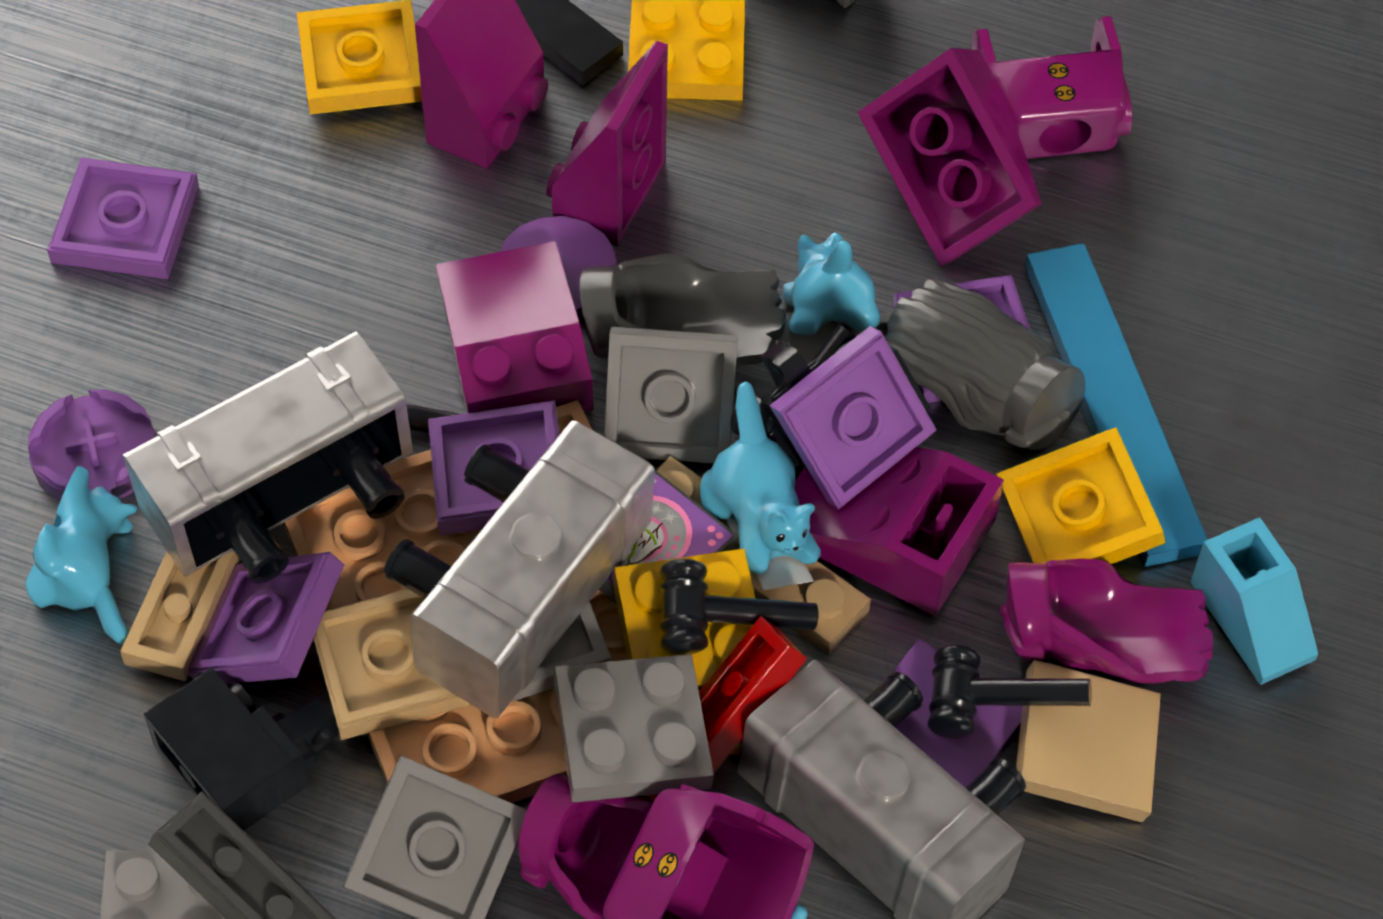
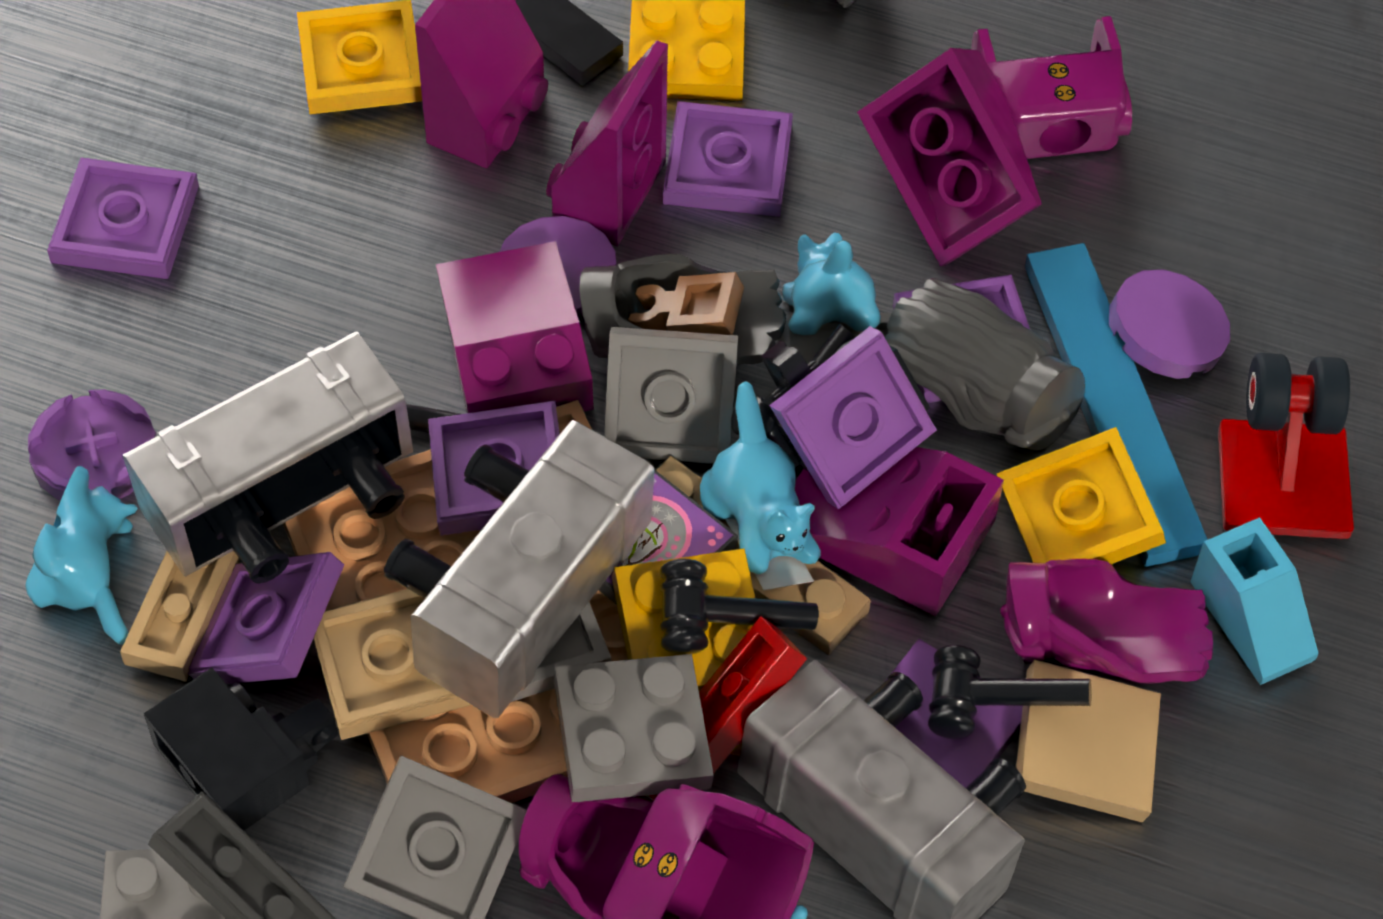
none -> medium nougat plate [629,272,744,335]
none -> medium lavender tile [663,101,793,217]
none -> medium lavender tile [1109,269,1230,379]
none -> red plate [1218,353,1354,539]

